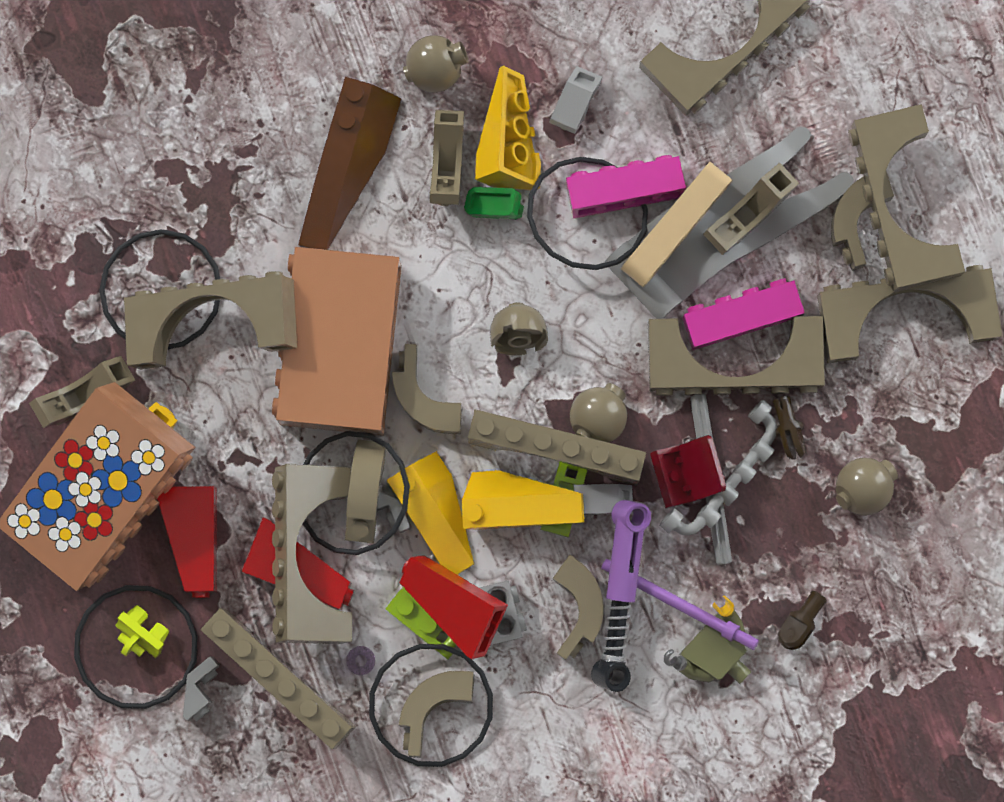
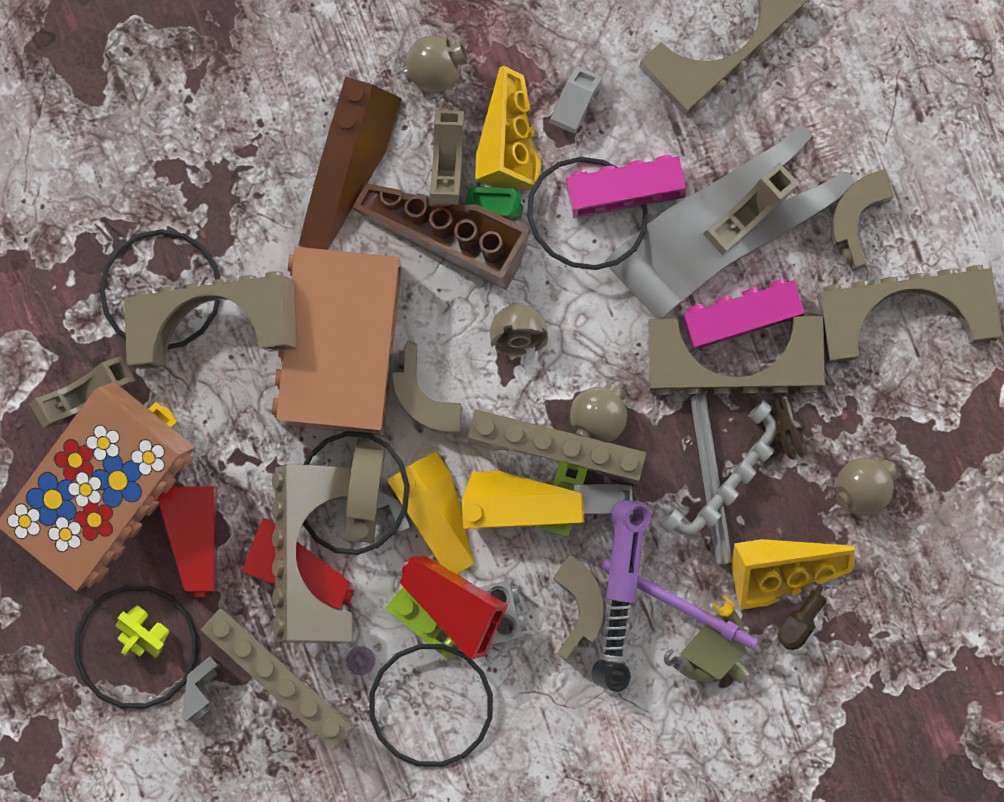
dark tan arch [399,671,475,758] -> none
tan beam [621,162,733,287] -> none
dark red bracket [650,435,726,509] -> none
dark tan arch [848,104,965,292] -> none
none -> reddish brown wedge [353,183,530,290]
none -> yellow wedge [732,539,856,610]

